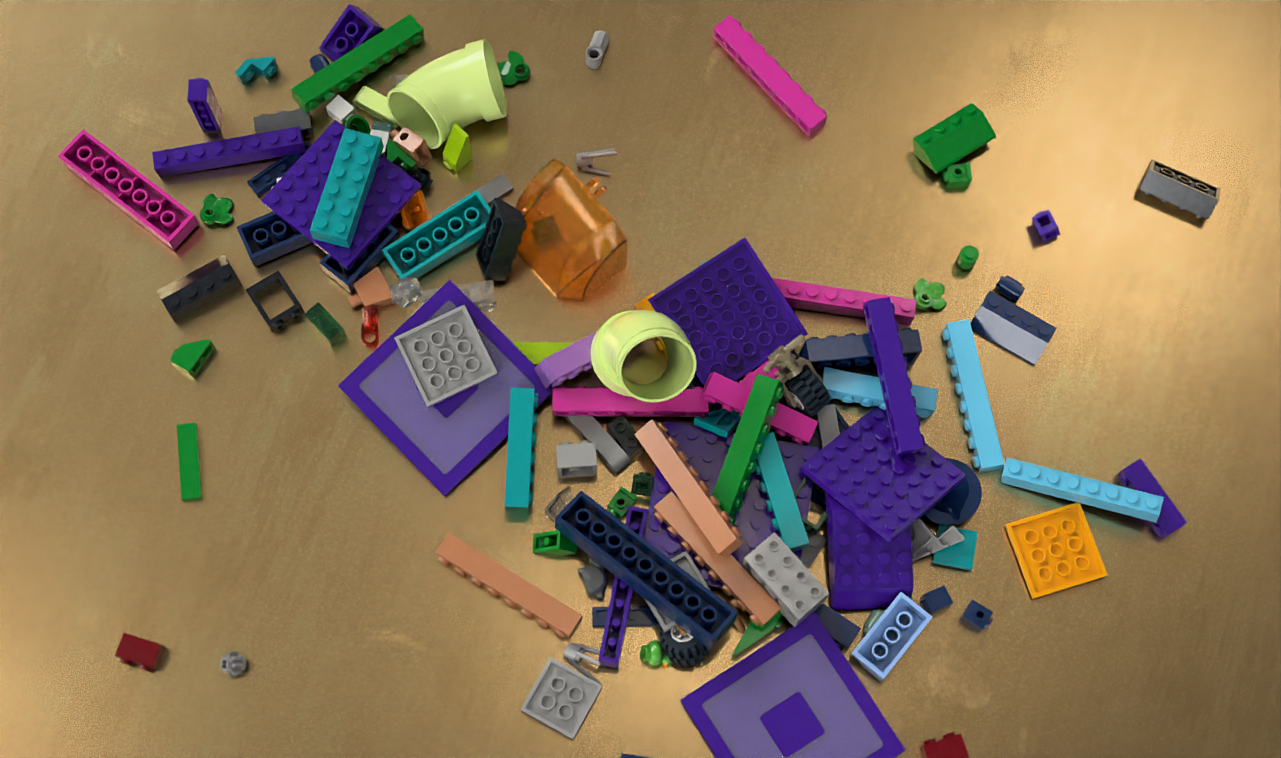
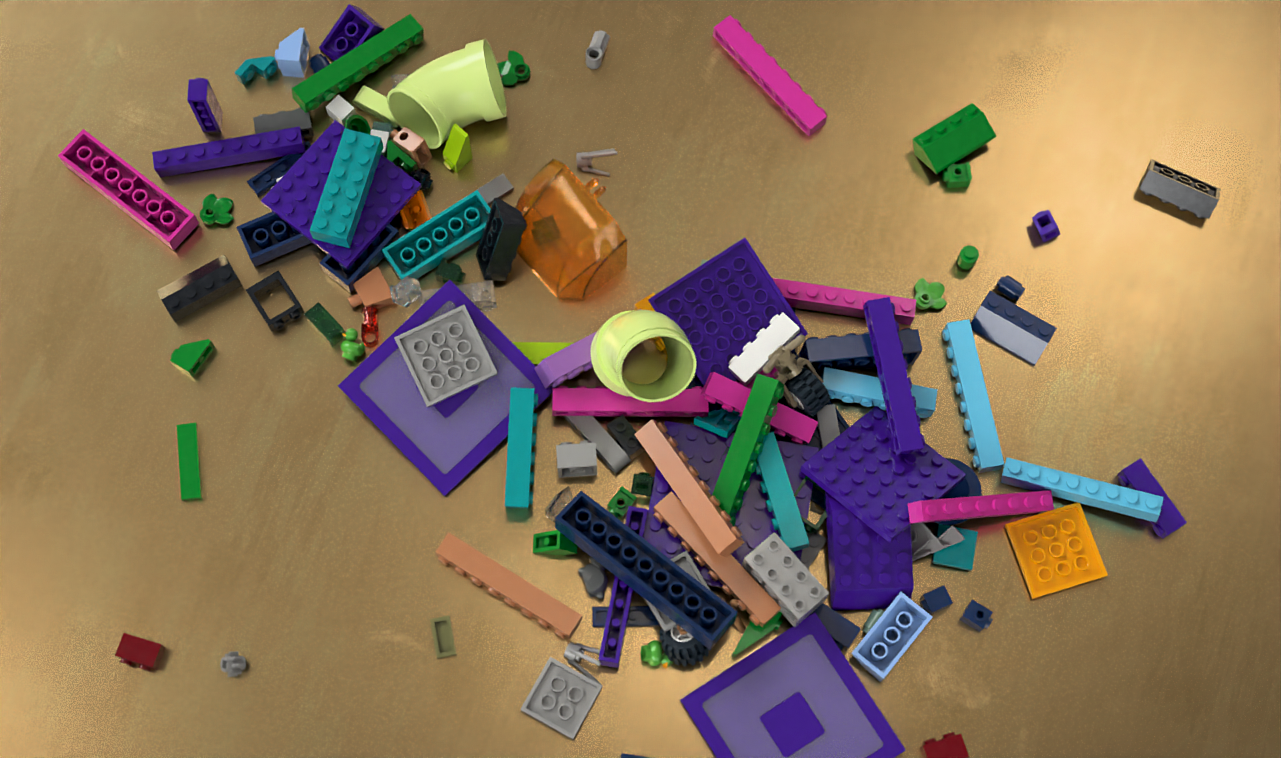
none -> light blue slope [275,28,310,78]
none -> bright green animal [340,328,365,361]
none -> olive tile [430,615,457,659]
none -> clear green brick [435,258,466,287]
none -> white brick [728,313,800,387]
none -> dark pink brick [908,490,1054,524]

